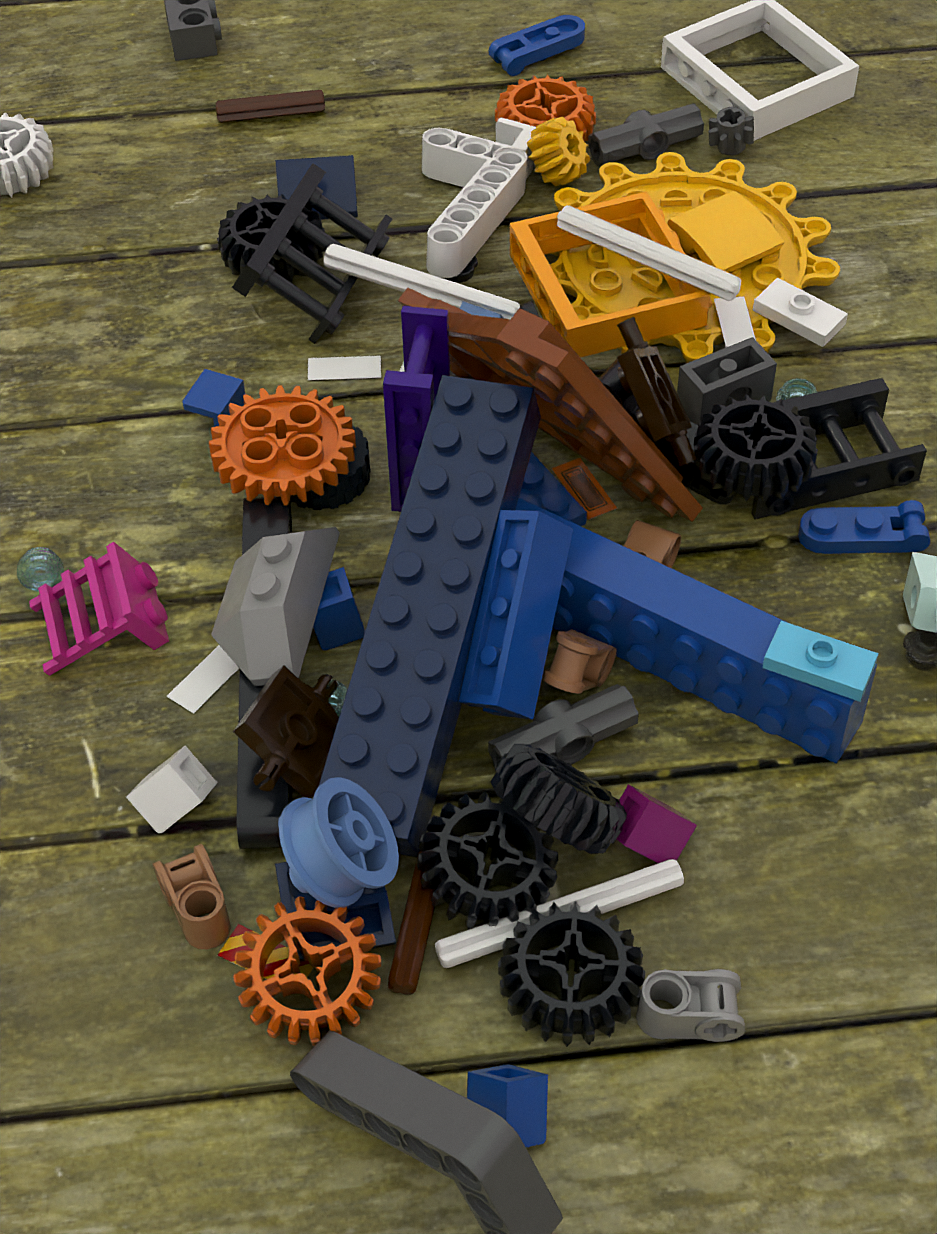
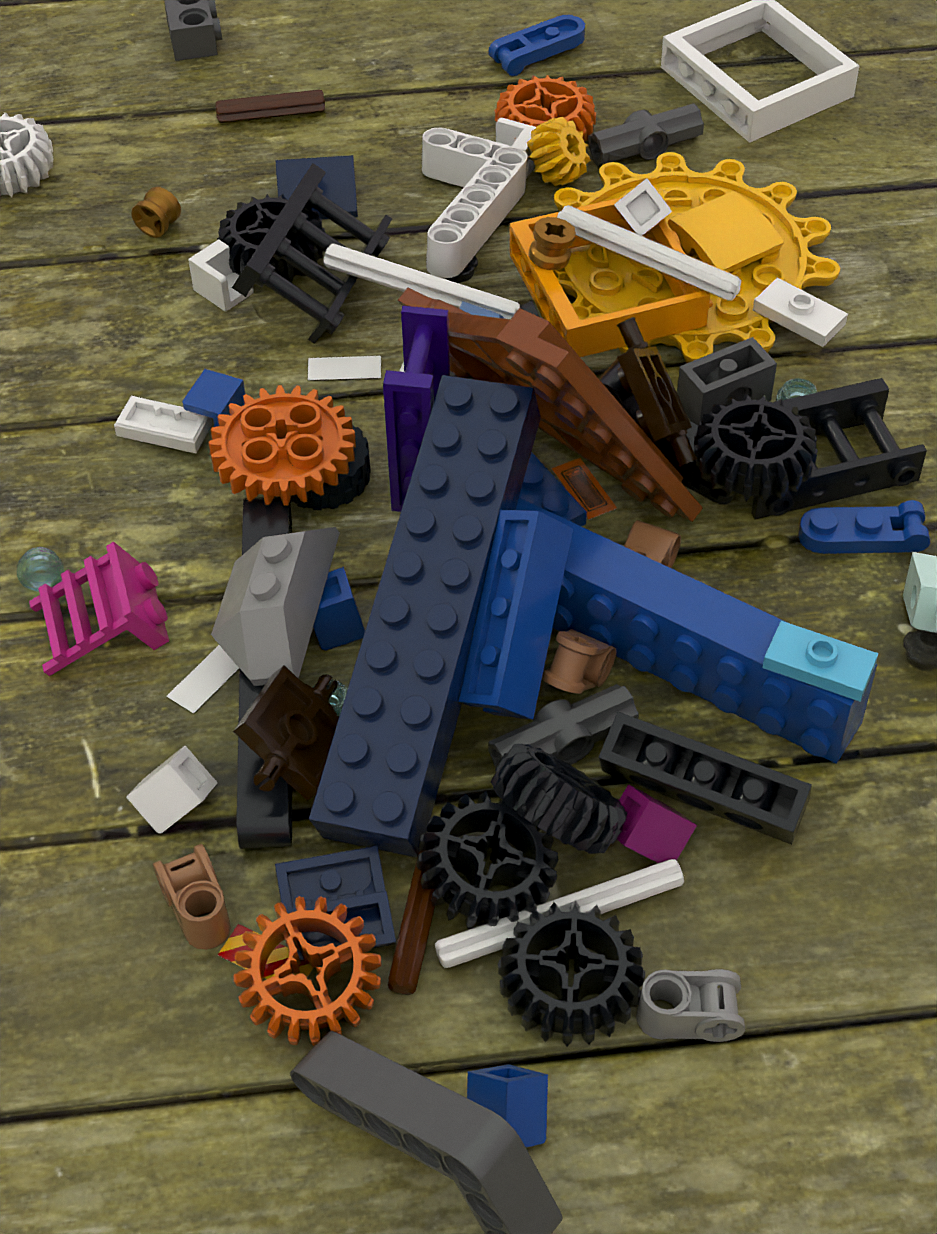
medium blue wheel [278,777,399,908] -> none
dark grey gear [708,107,754,155] -> none
white sticker [714,296,756,347] -> none
none -> white plate [114,396,213,454]
none -> pearl gold wheel [131,187,181,238]
none -> white panel [188,239,254,312]
none -> pearl gold wheel [529,217,576,270]
none -> black brick [598,712,812,845]
none -> white panel [614,178,672,236]

